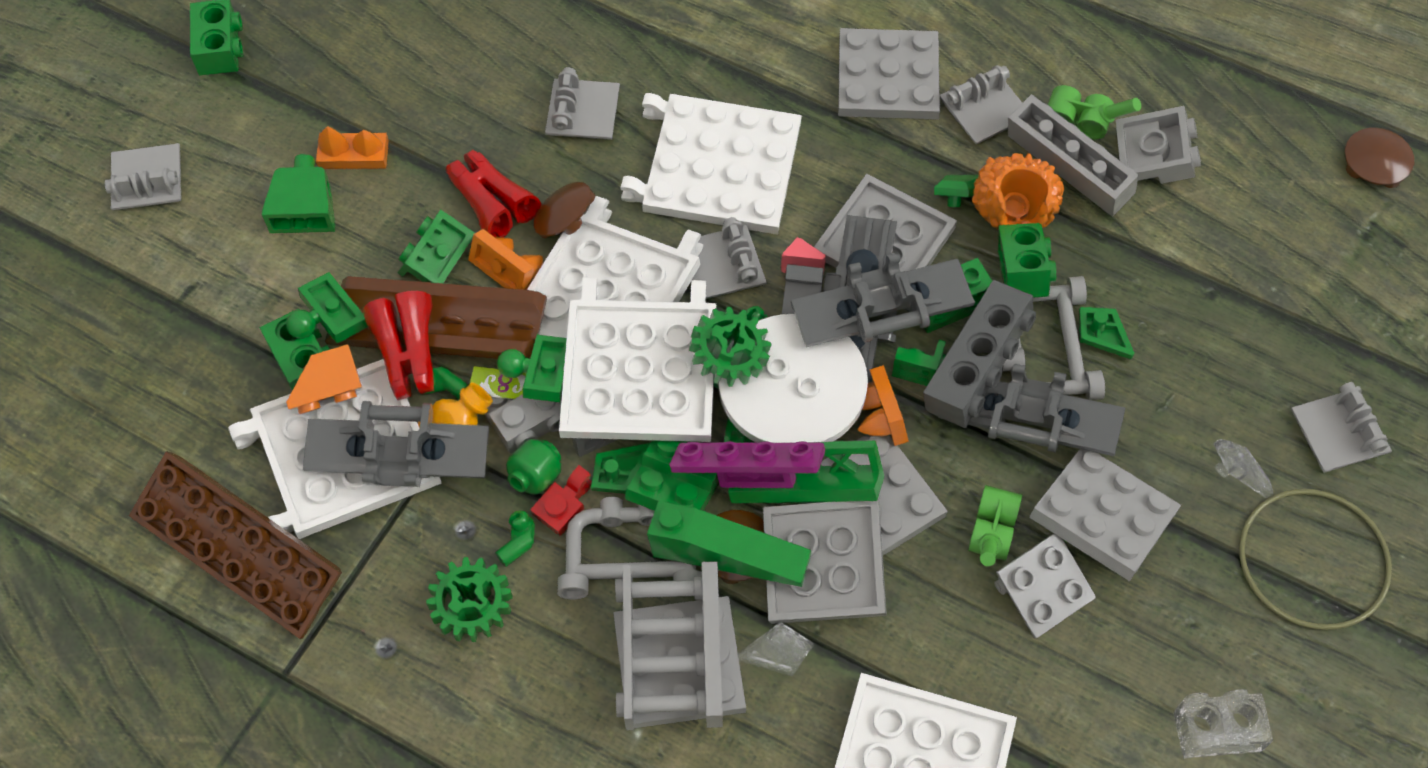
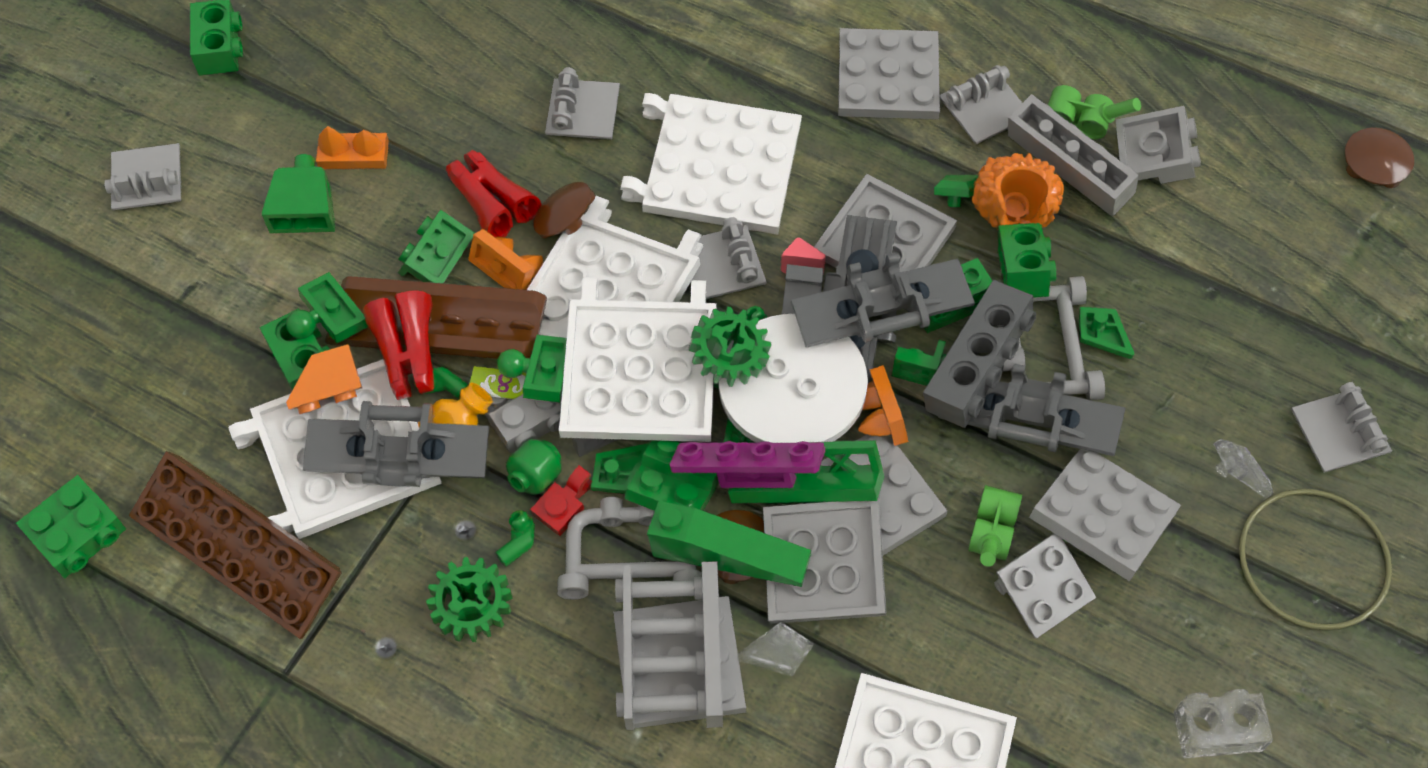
none -> green plate [16,475,126,579]

